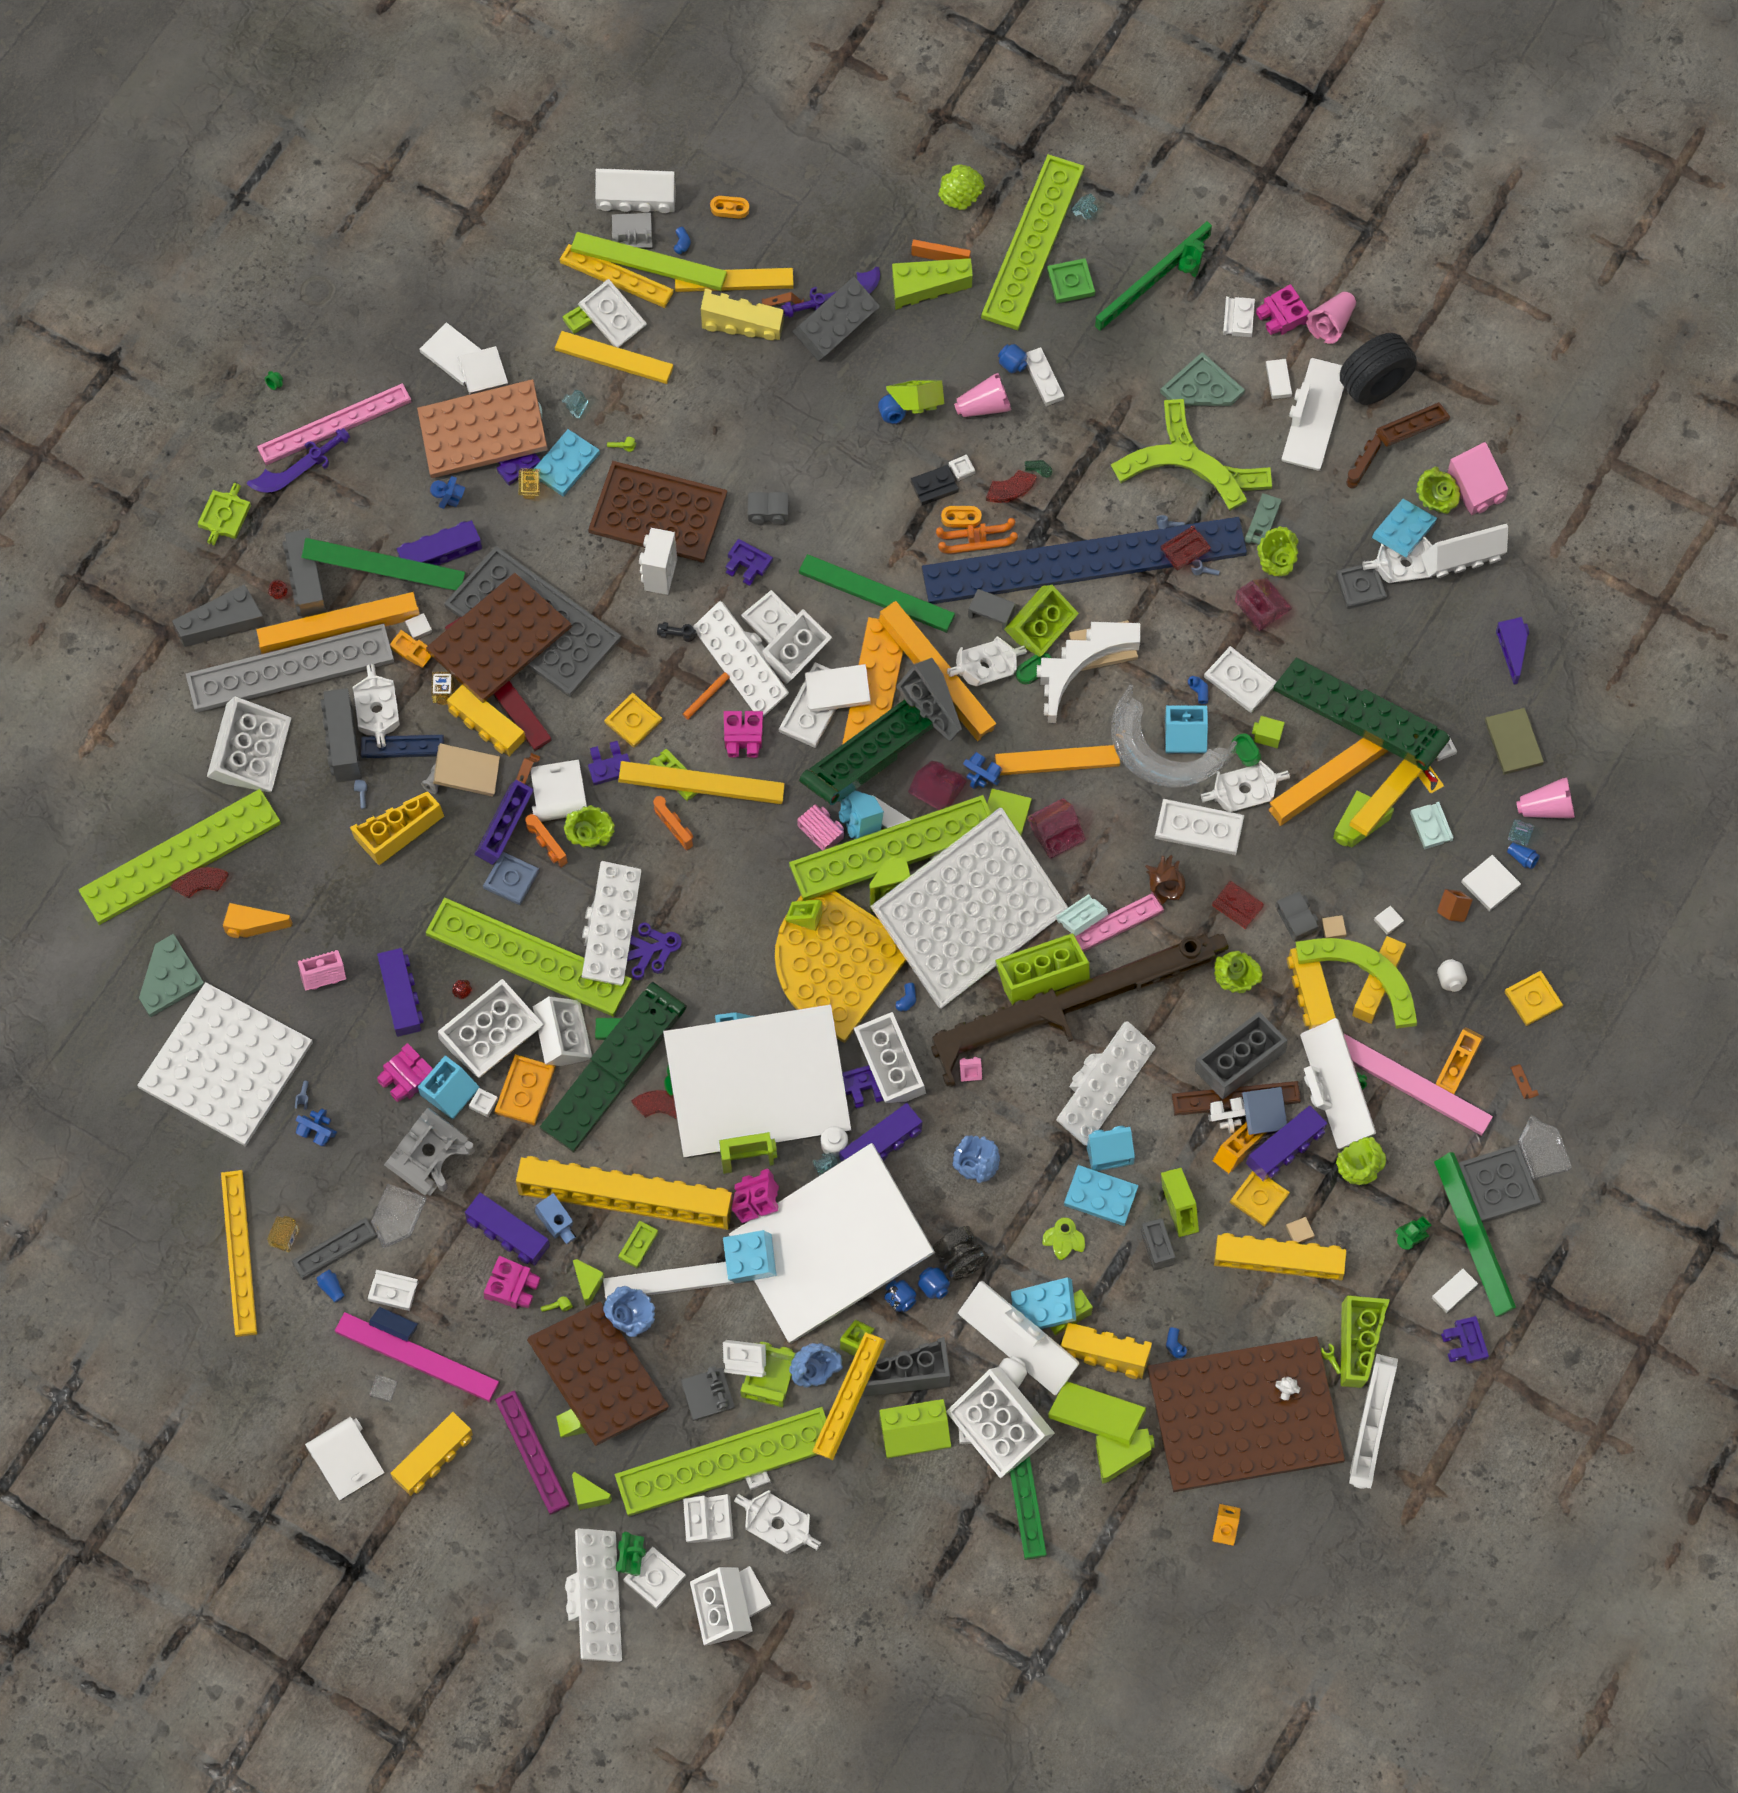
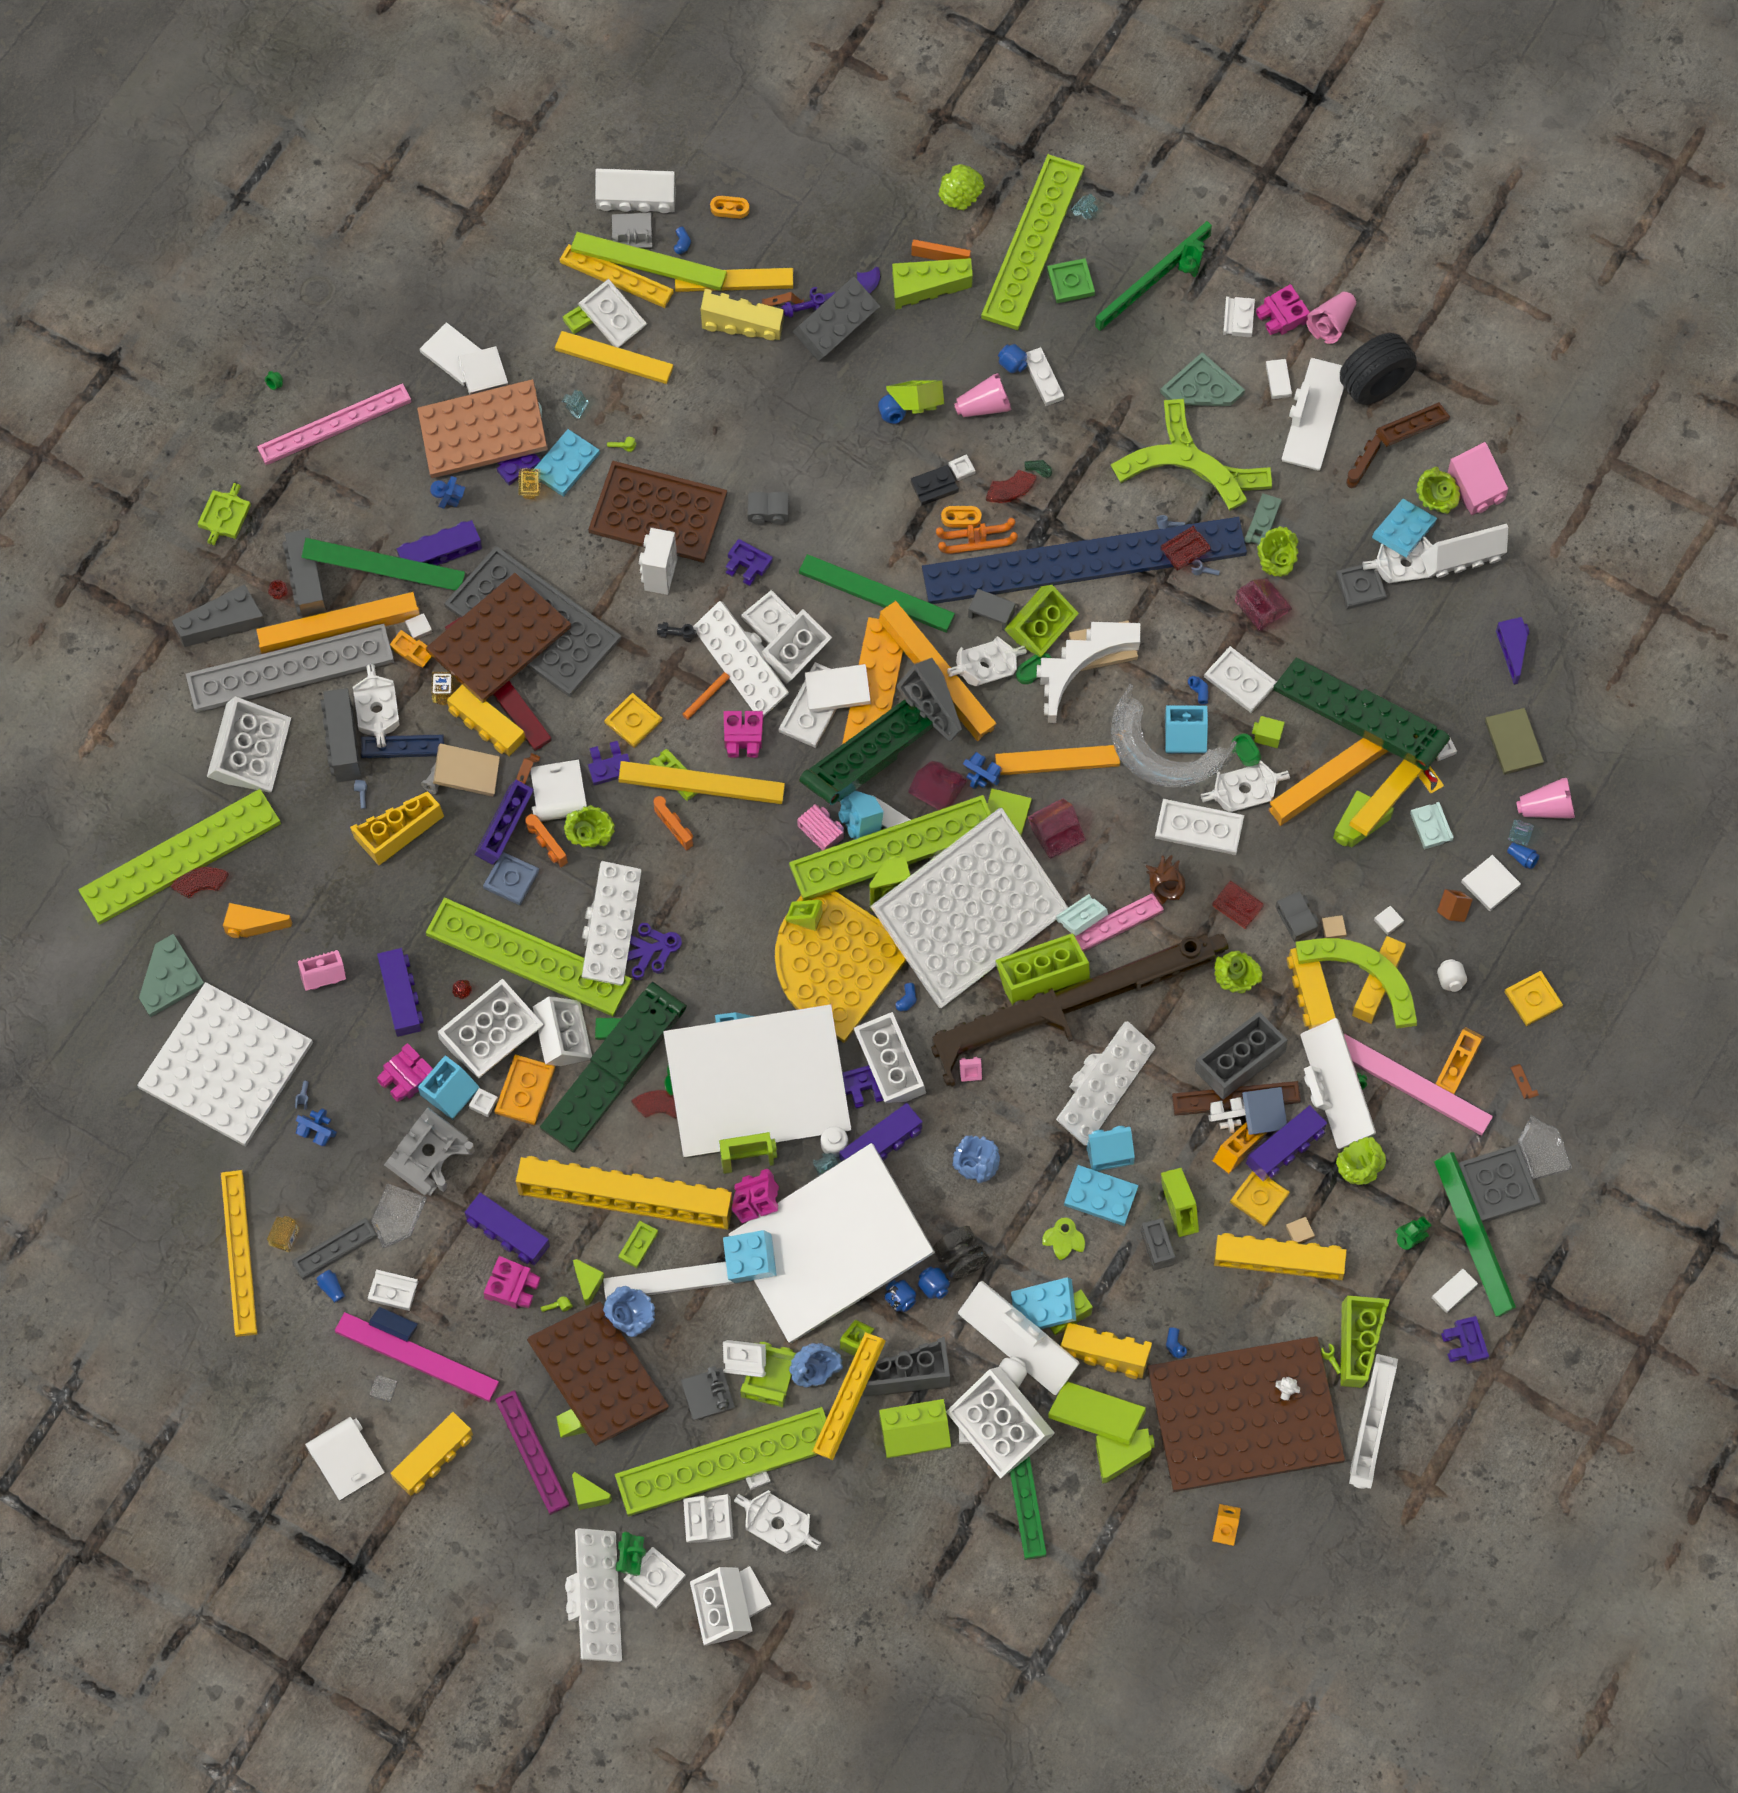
dark purple sword [247,428,350,492] -> none
medium blue torso [535,1193,576,1244] -> none

